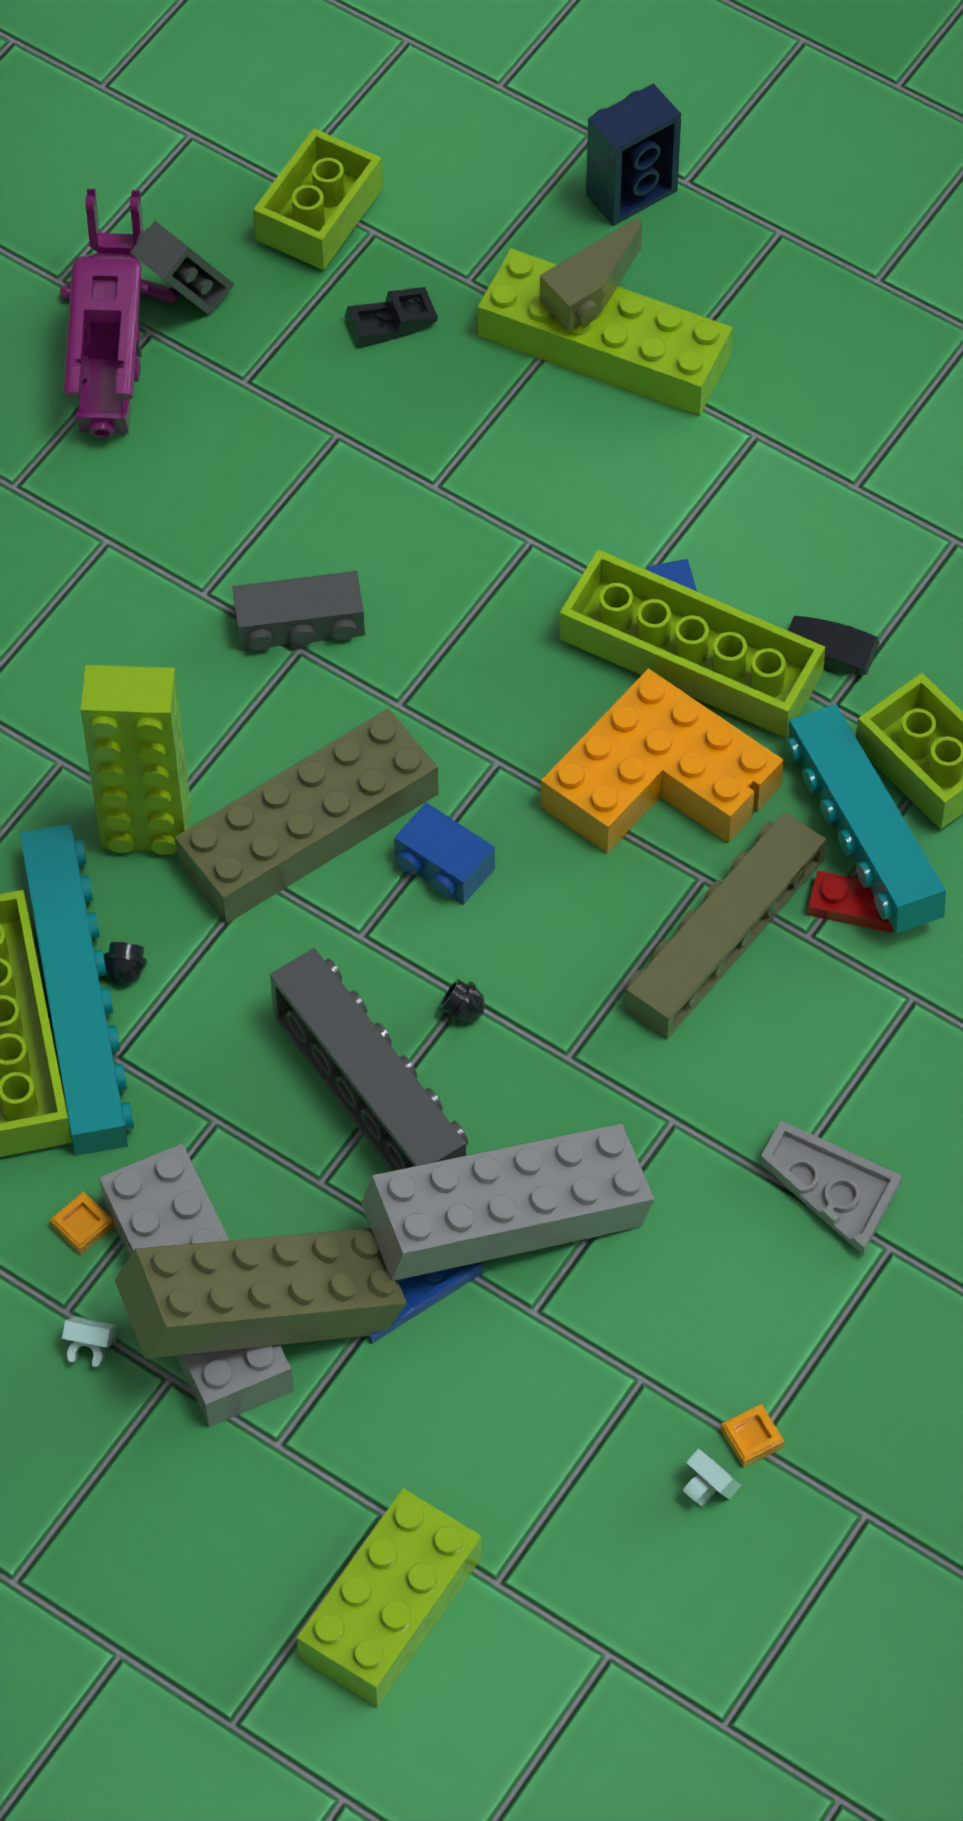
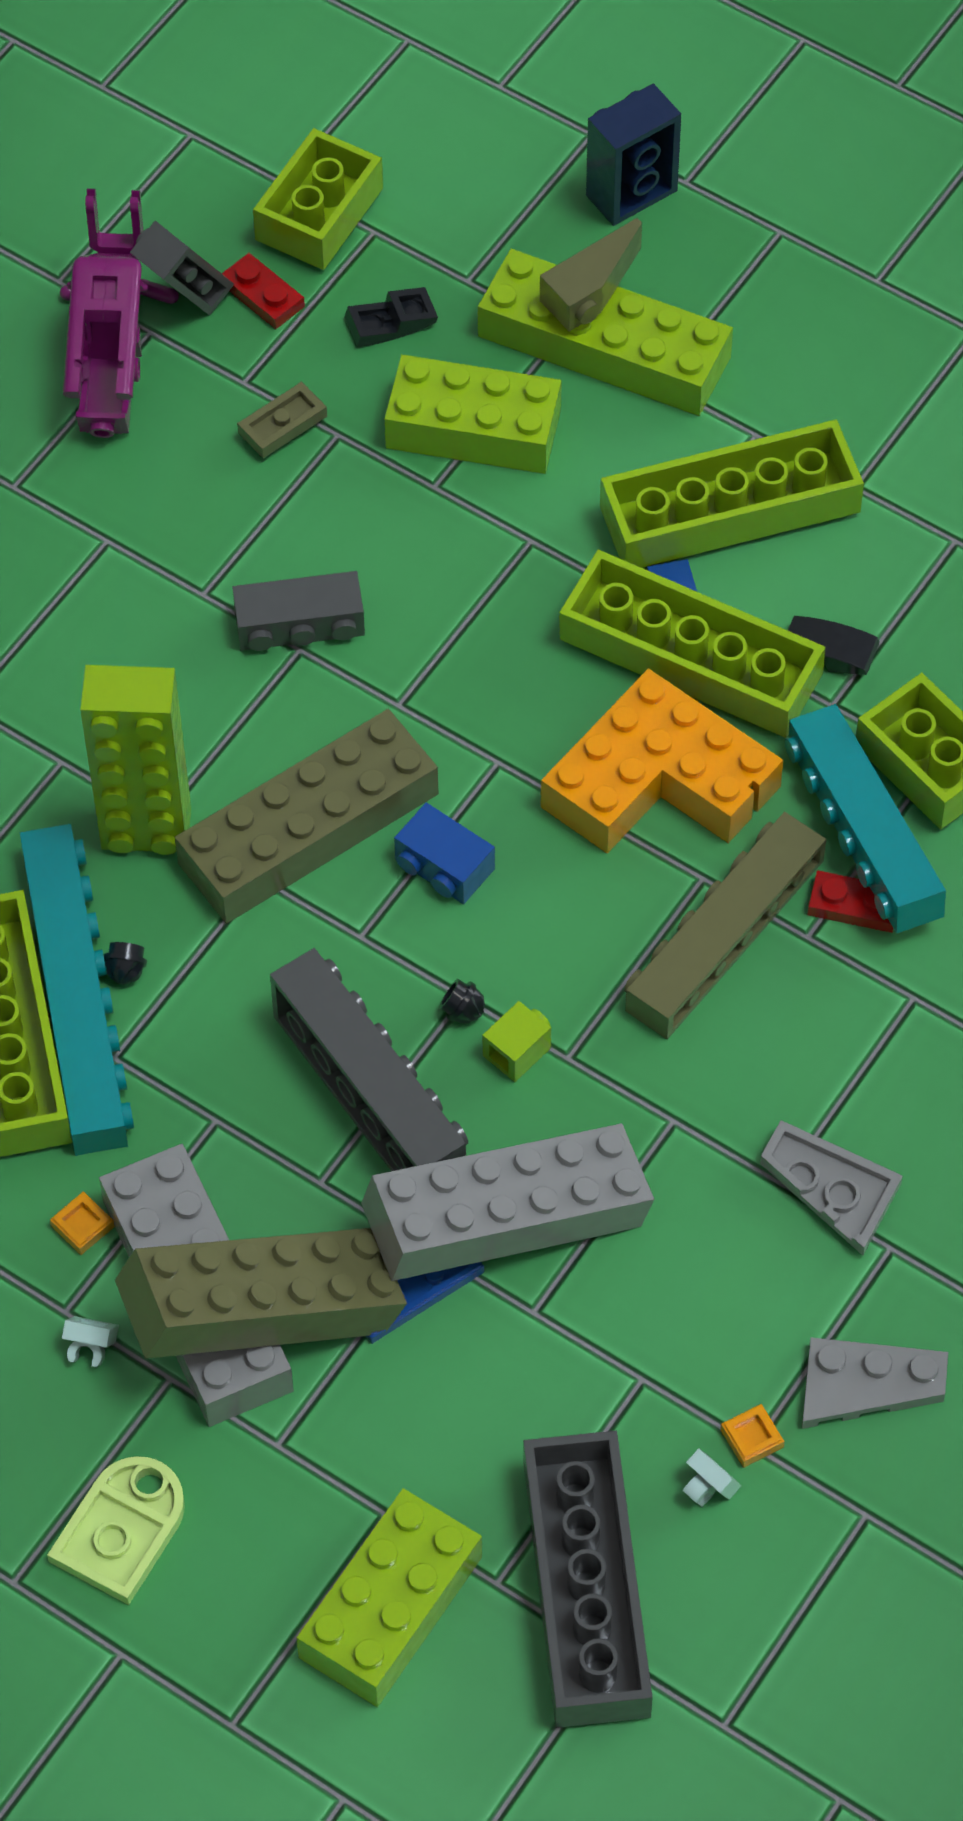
none -> yellowish green tile [47,1456,185,1605]
none -> red plate [222,253,305,329]
none -> olive plate [237,381,327,458]
none -> lime brick [384,354,562,474]
none -> lime brick [482,1001,551,1082]
none -> dark grey brick [523,1430,653,1728]
none -> lime brick [600,419,864,568]
none -> light grey wing [802,1337,948,1429]

